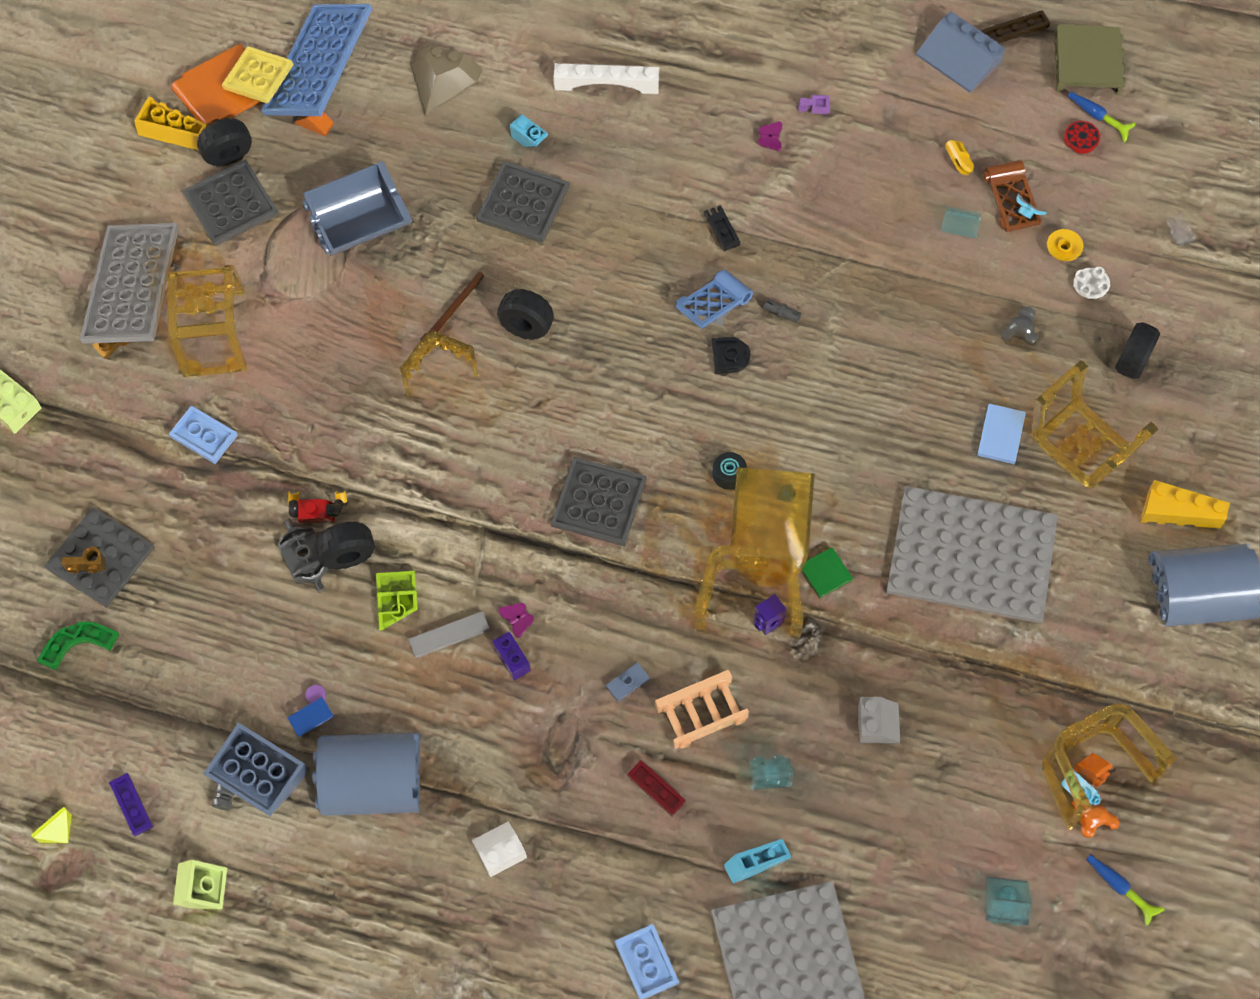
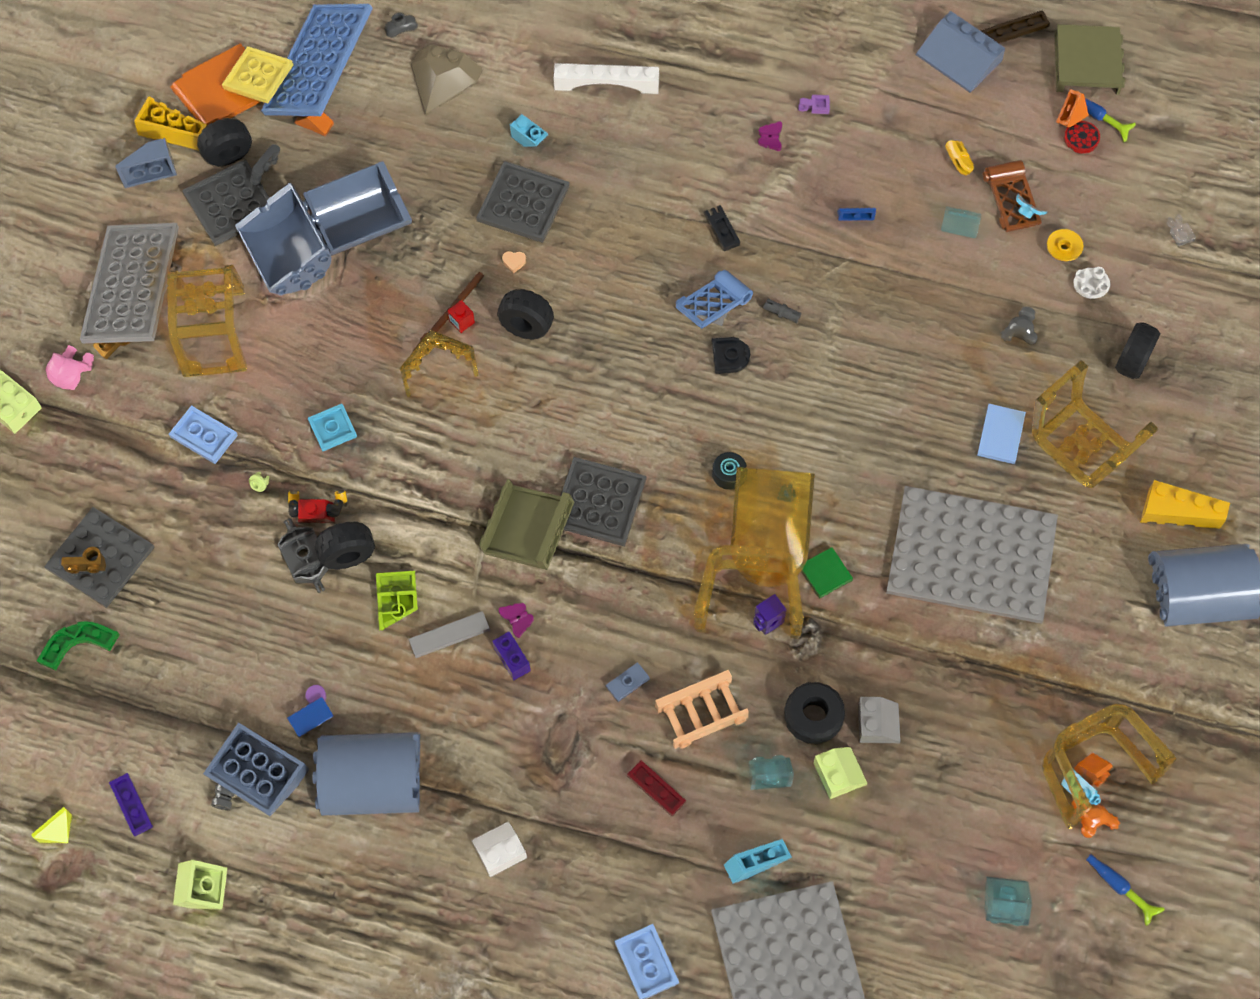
none -> bright pink hair [46,345,94,390]
none -> sand blue slope [116,138,177,188]
none -> sand blue cylinder [235,183,331,296]
none -> yellowish green plate [249,472,270,492]
none -> dark grey plate [250,145,280,185]
none -> medium azure plate [308,404,357,452]
none -> dark grey piece [385,12,418,38]
none -> red brick [447,300,475,333]
none -> olive panel [479,479,575,570]
none -> light nougat tile [502,251,526,274]
none -> black tyre [784,682,845,744]
none -> yellowish green slope [813,747,867,799]
none -> blue slope [838,208,876,221]
none -> orange slope [1056,89,1089,128]

